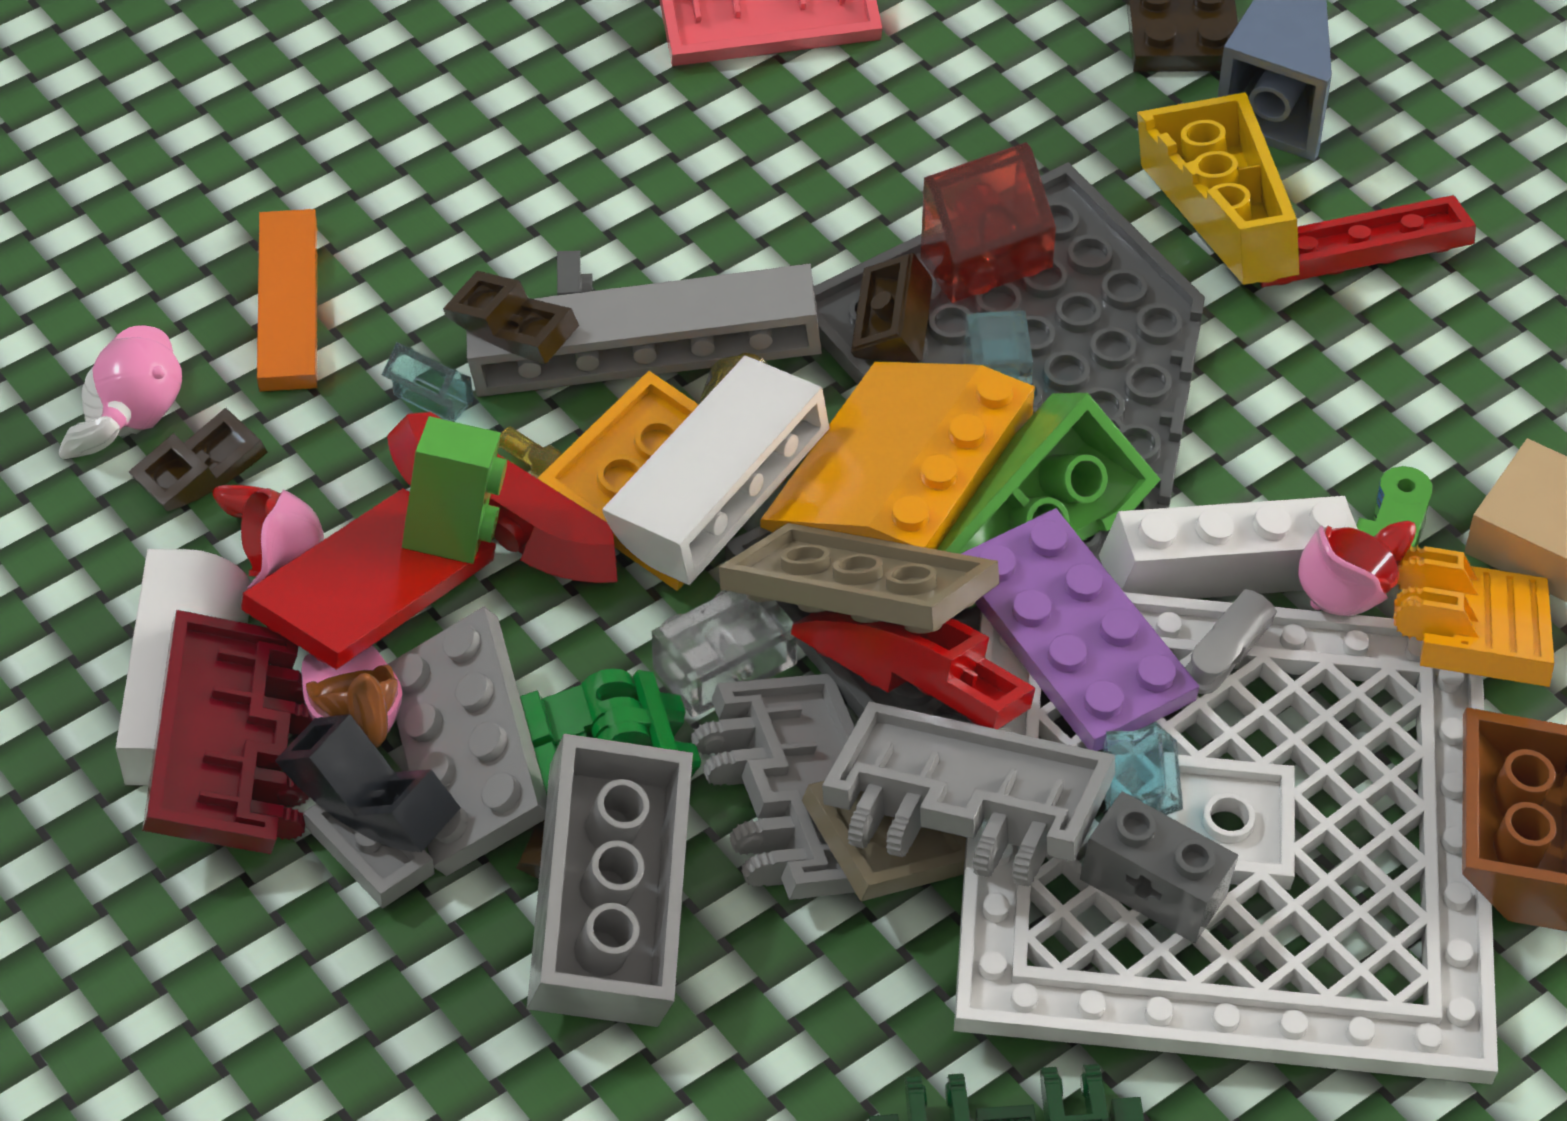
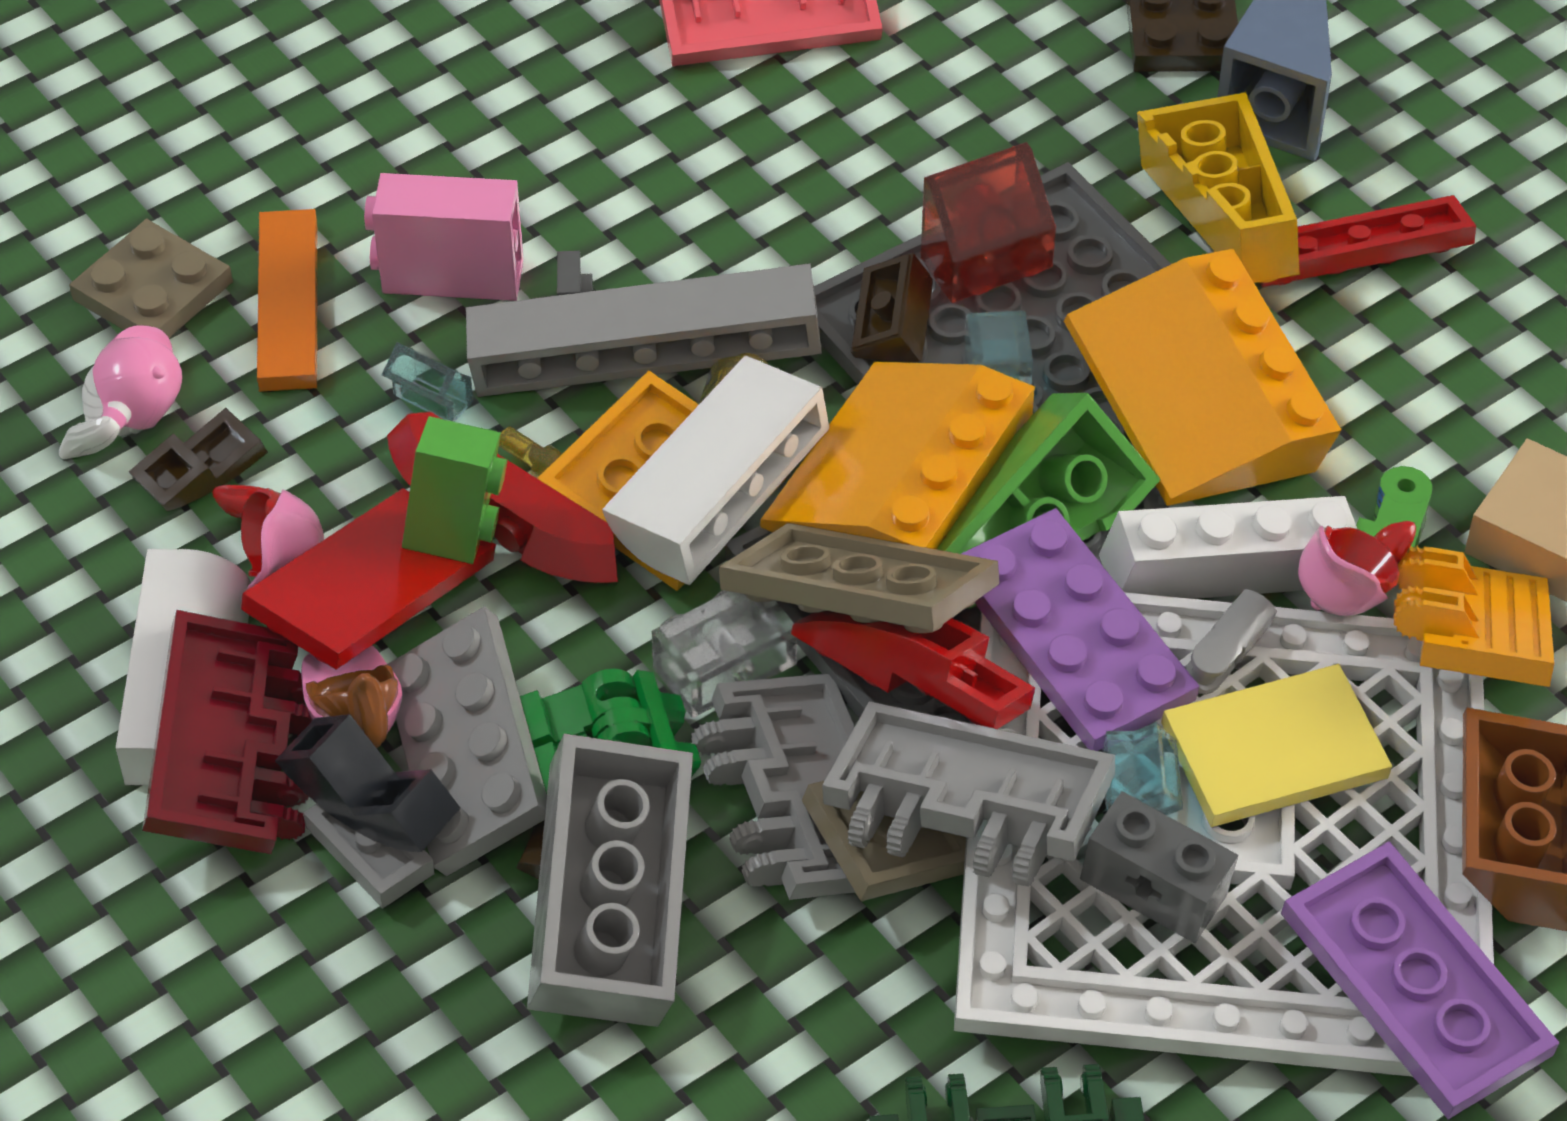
dark brown slope [443,271,579,364] -> none
none -> dark tan plate [69,219,233,338]
none -> bright pink brick [364,173,524,301]
none -> light orange slope [1063,249,1341,506]
none -> light yellow tile [1161,664,1392,827]
none -> medium lavender plate [1281,841,1559,1119]

